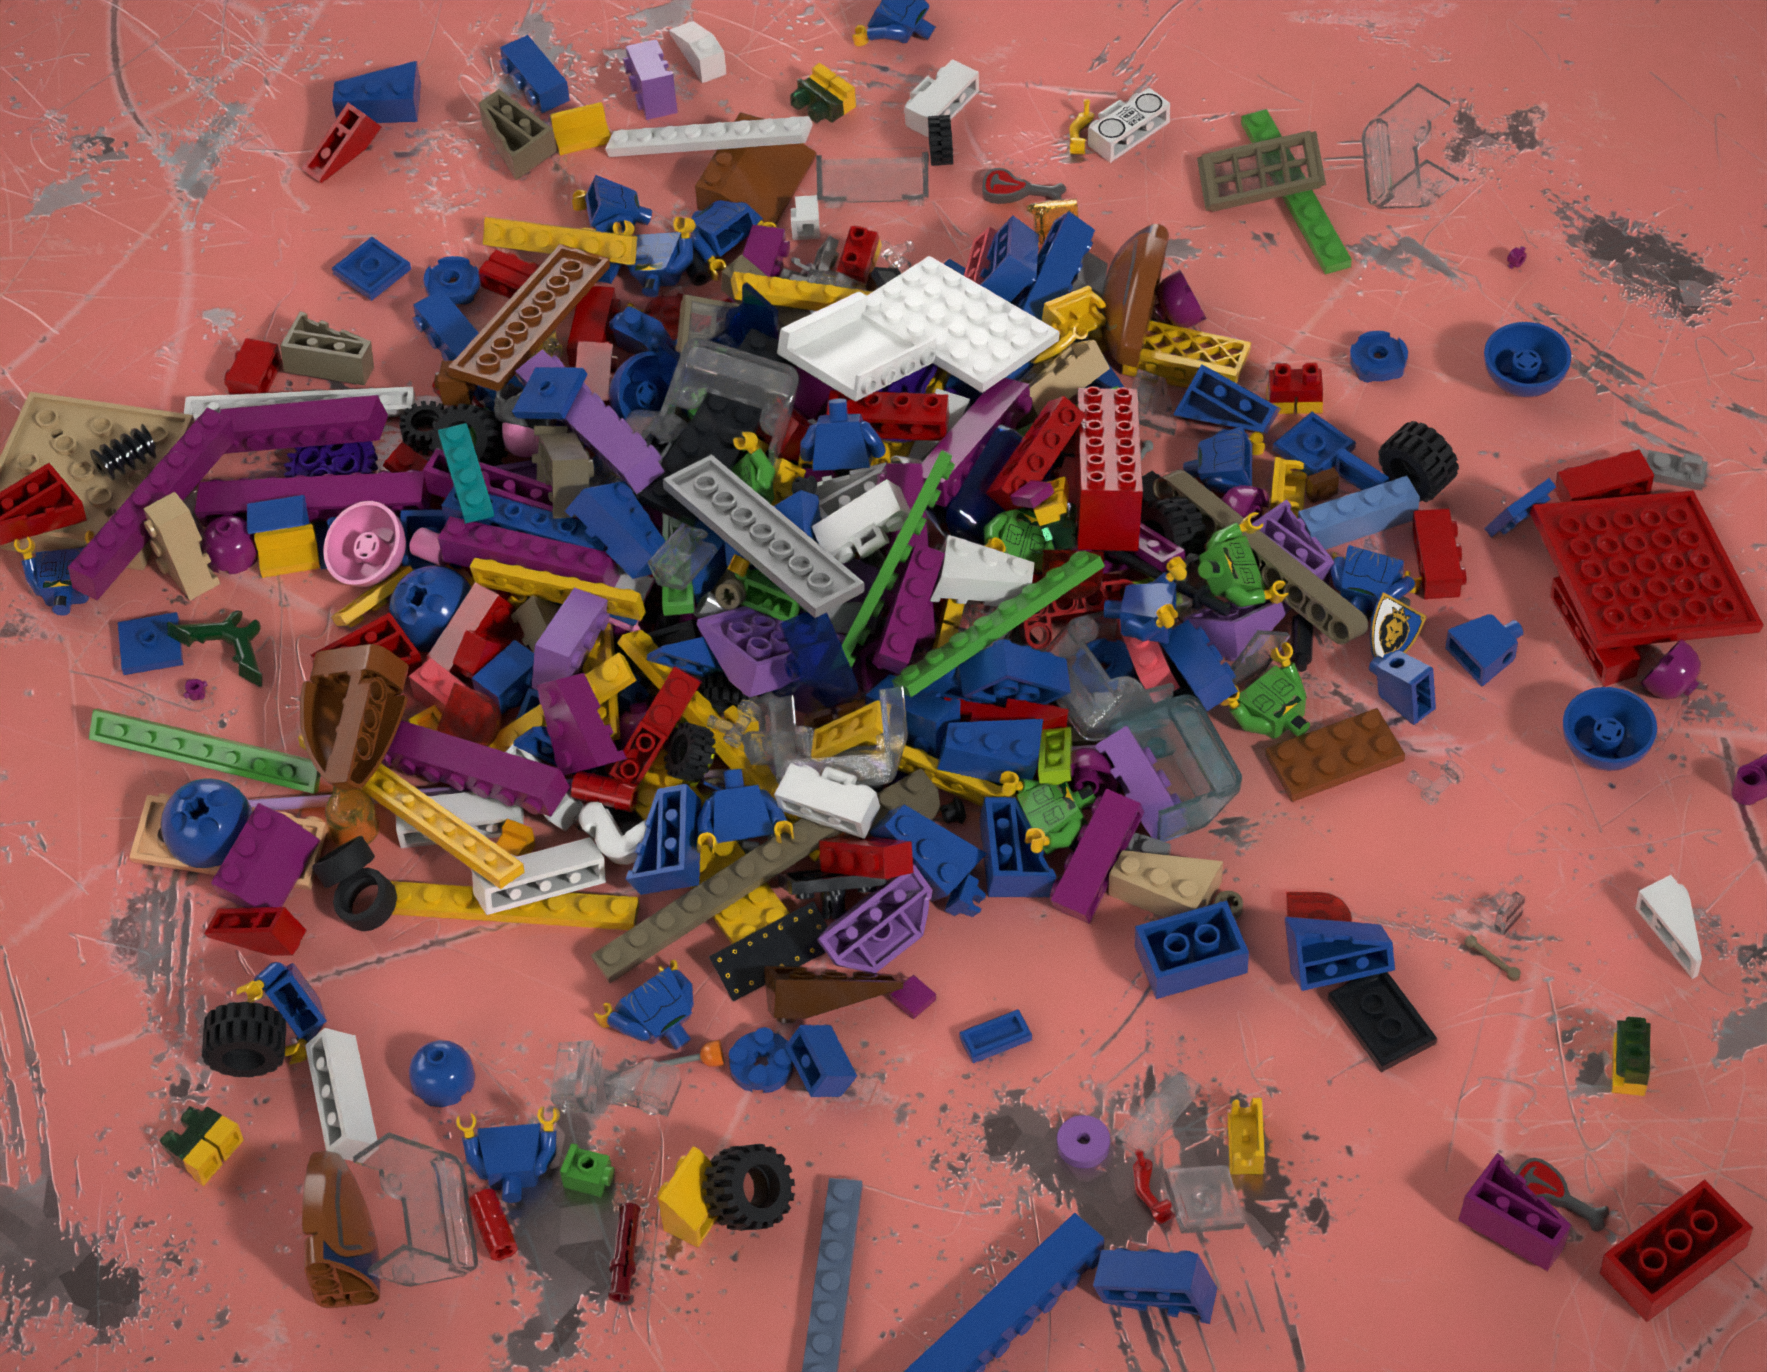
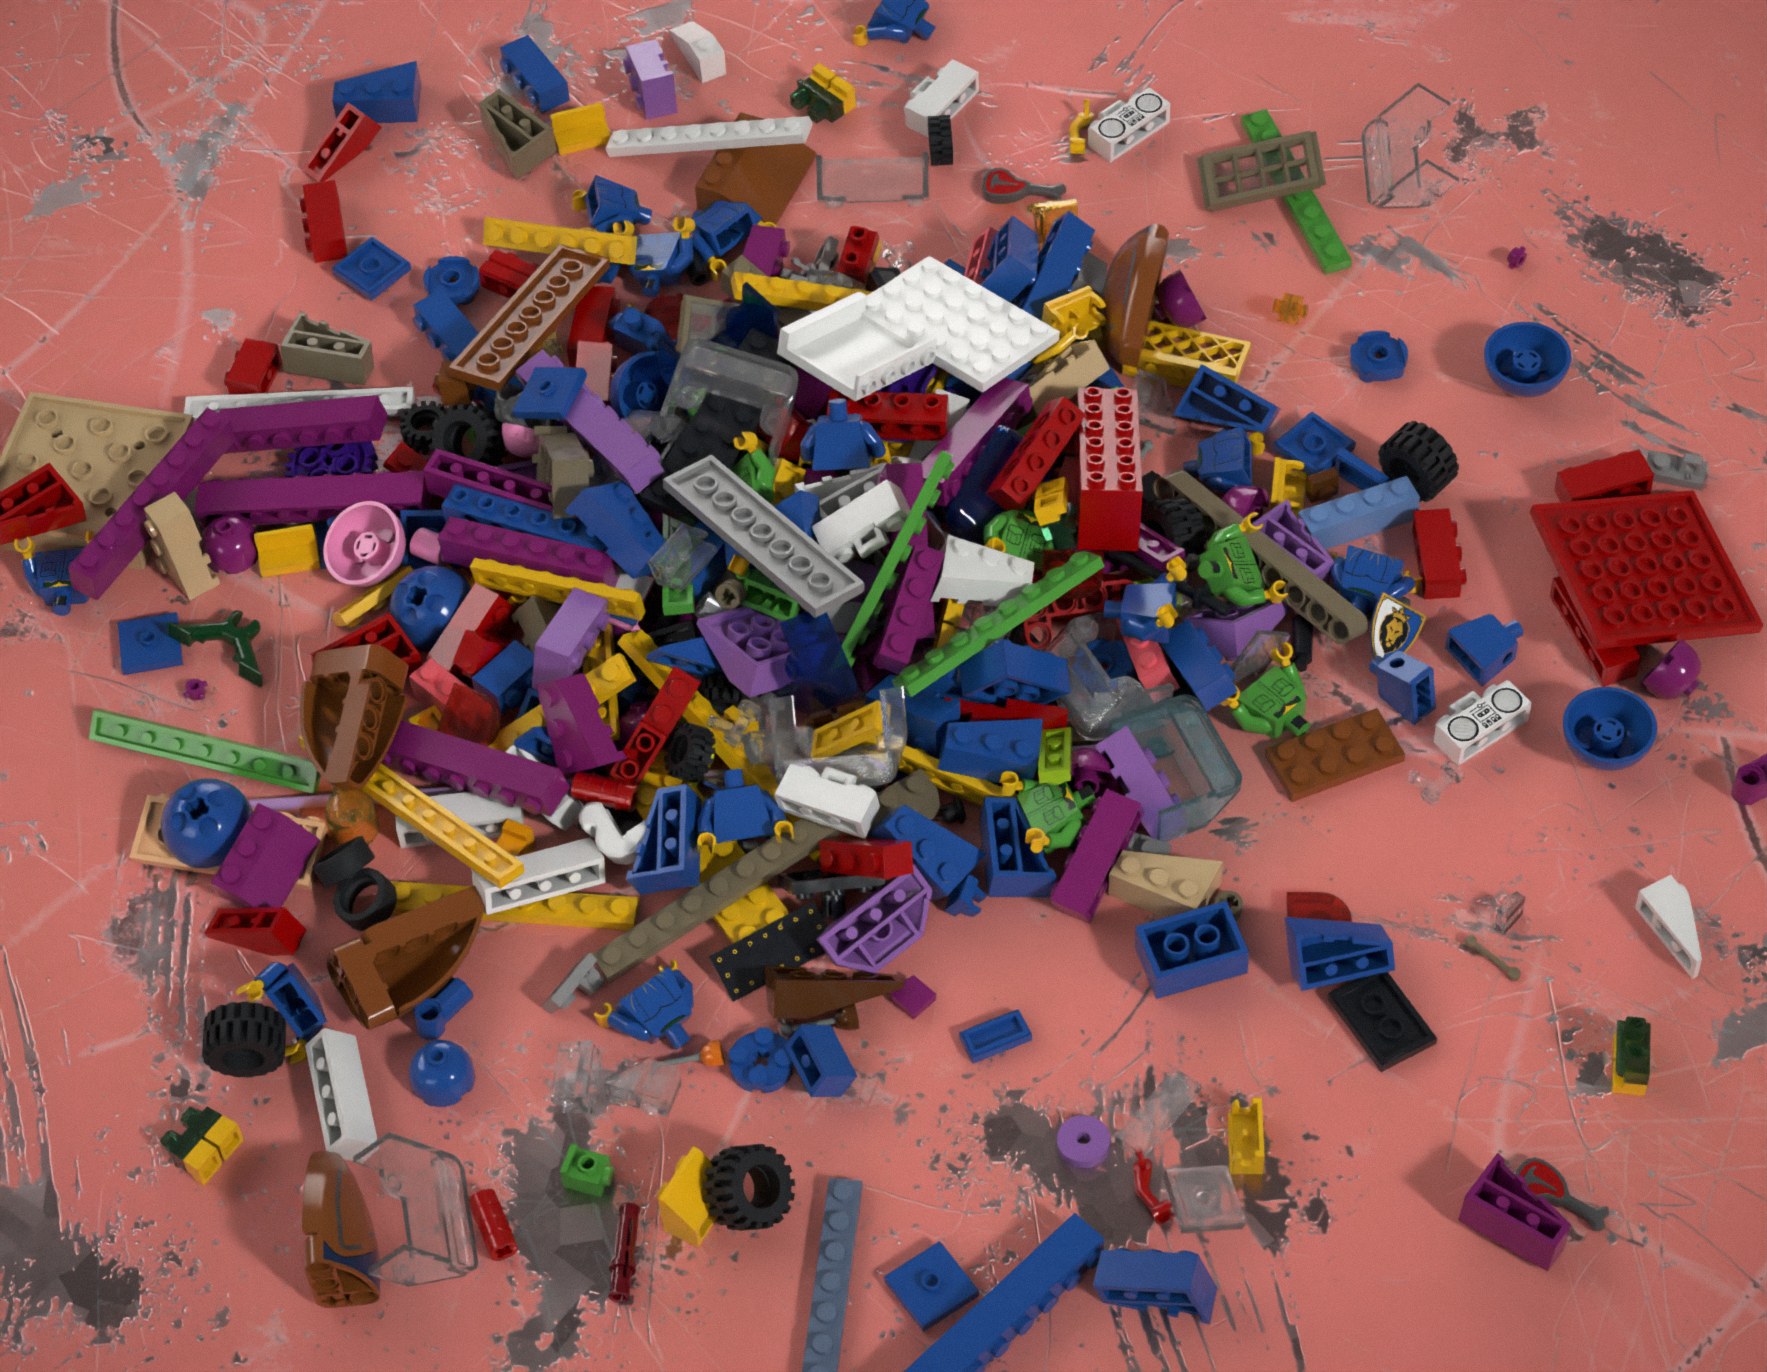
black piece [90,424,157,480] -> none
blue slope [247,495,310,534] -> none
teal plate [438,423,494,524] -> none
blue torso [456,1106,560,1203] -> none
white brick [790,195,820,240] -> none
black piece [792,476,817,494] -> none
magenta tile [1010,480,1054,508] -> none
red hips [1266,362,1323,414] -> none
blue plate [1484,478,1556,538] -> none
red brick [1599,1179,1753,1322] -> none
none -> red brick [299,180,348,263]
none -> dark orange panel [327,885,484,1030]
none -> blue piece [414,977,473,1040]
none -> light grey hinge [542,952,605,1014]
none -> hinge [781,1004,860,1036]
none -> blue plate [884,1241,979,1332]
none -> clear yellow gear [1272,293,1309,325]
none -> white piece [1434,680,1532,766]

